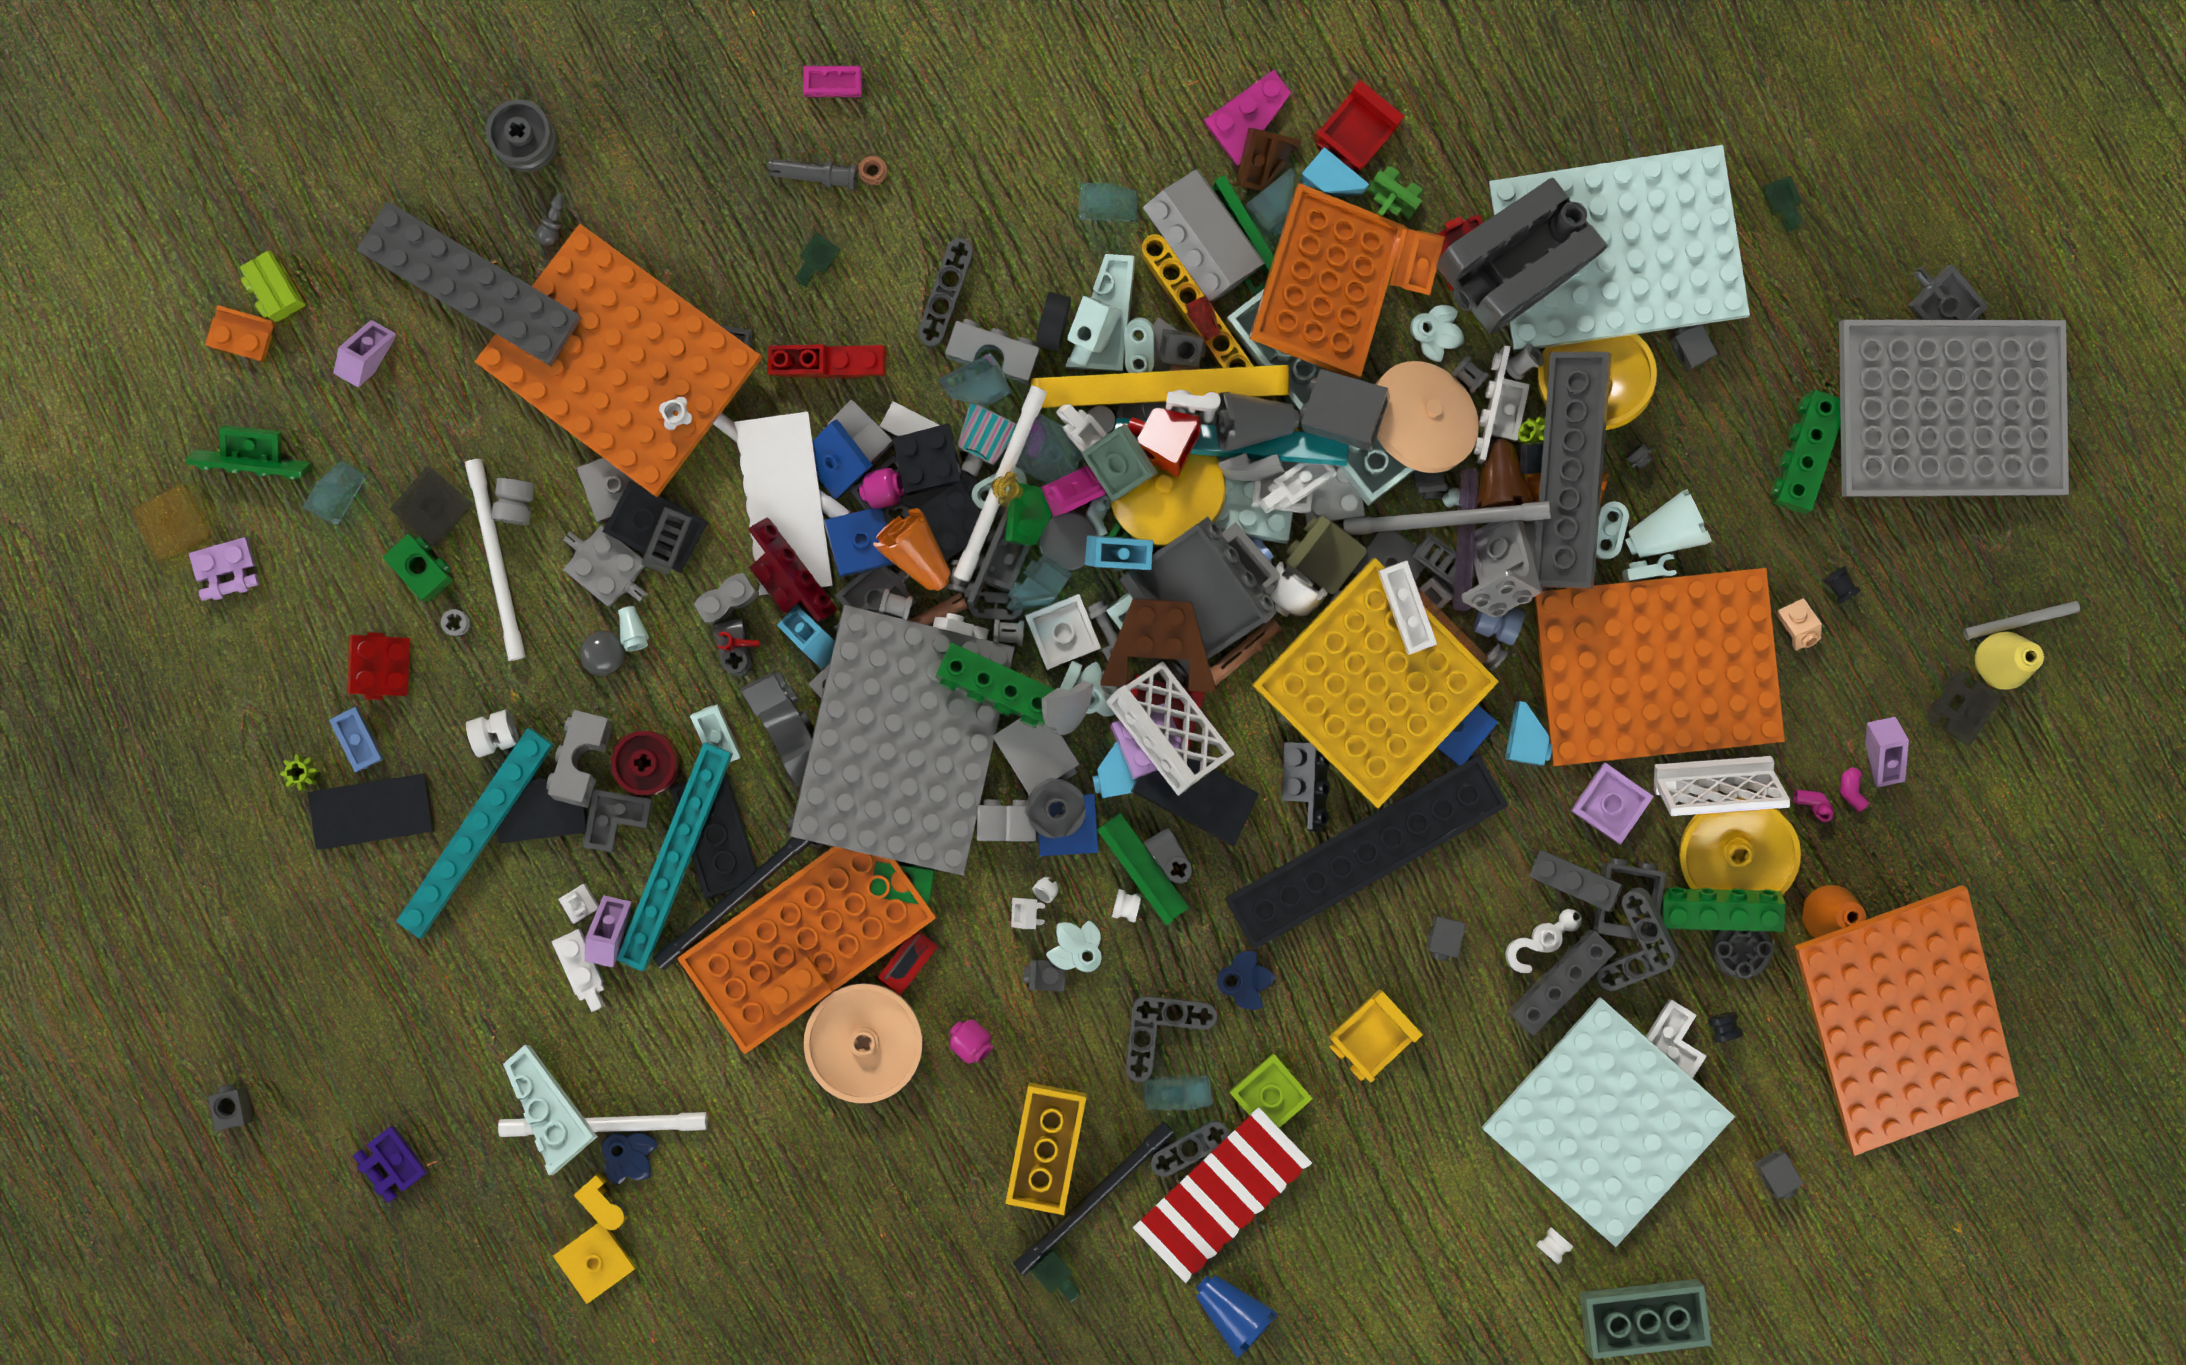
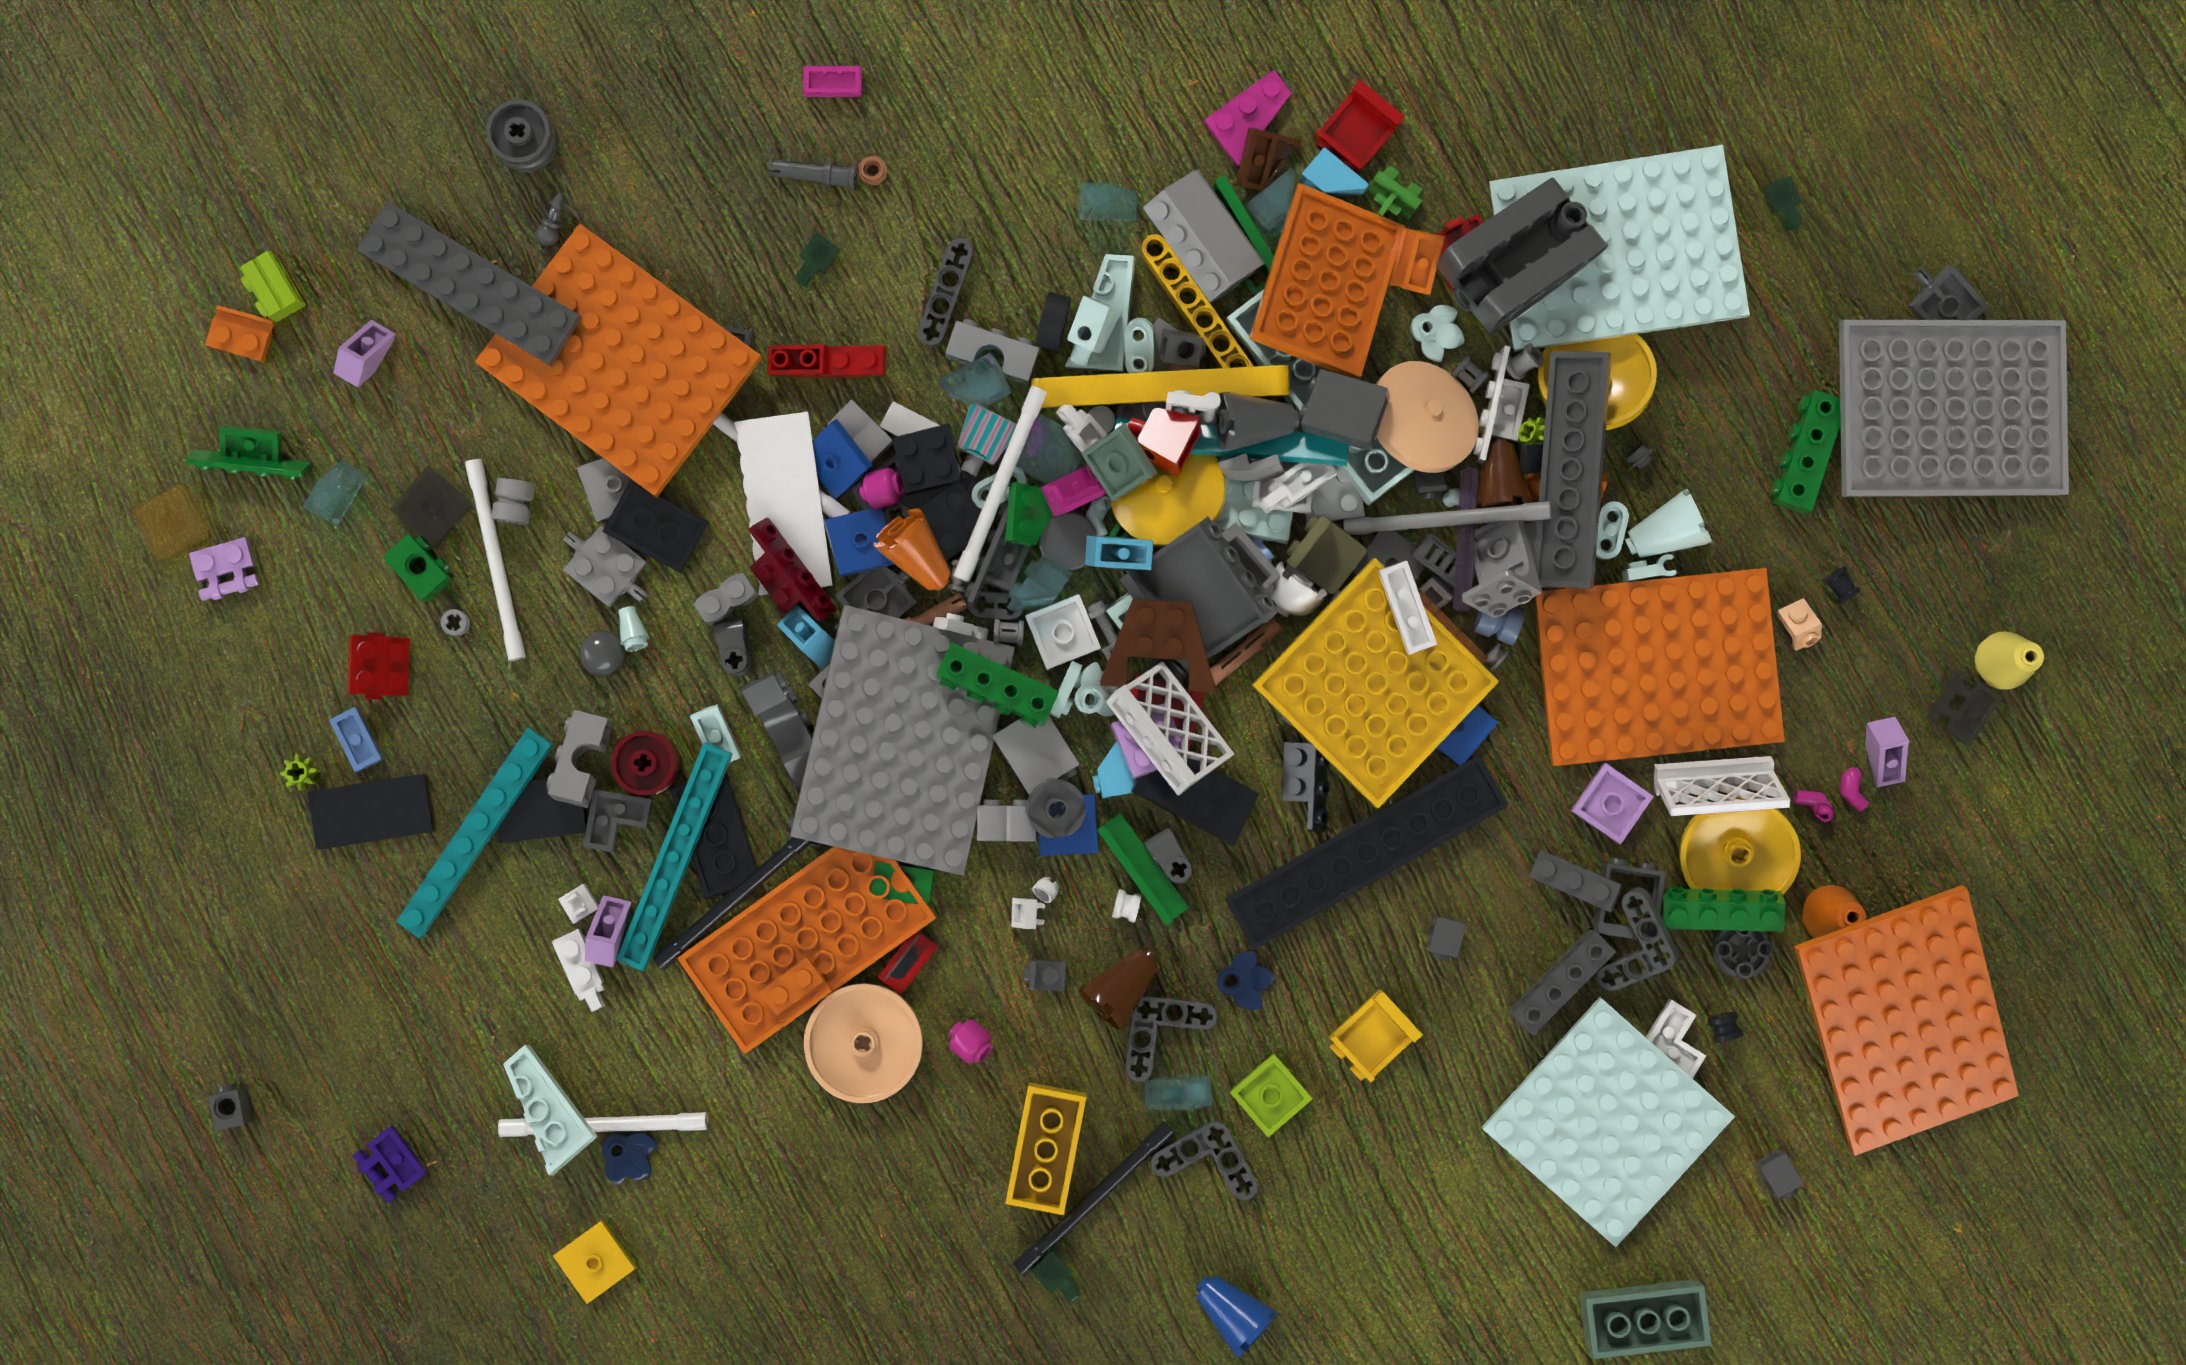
white wheel [466,709,519,758] -> none
yellow leg [574,1171,628,1230] -> none
dark grey slope [641,507,692,575] -> none
white plate [659,397,693,430] -> none
red hand [717,632,760,652] -> none
light grey bush [878,589,913,620] -> none
clear yellow plate [991,471,1023,506] -> none
light grey brick [1042,680,1093,735] -> none
light aqua plate [1046,921,1102,973] -> none
red sticker [1133,1107,1312,1283] -> none
clear red cone [1185,295,1221,341] -> none
medium azure slope [1505,701,1552,766] -> none
white piece [1505,908,1582,973] -> none
white wheel [1536,1227,1573,1265] -> none
dark grey brick [1669,324,1717,372] -> none
light grey bar [1963,601,2080,640] -> none
none -> reddish brown cone [1078,949,1158,1031]

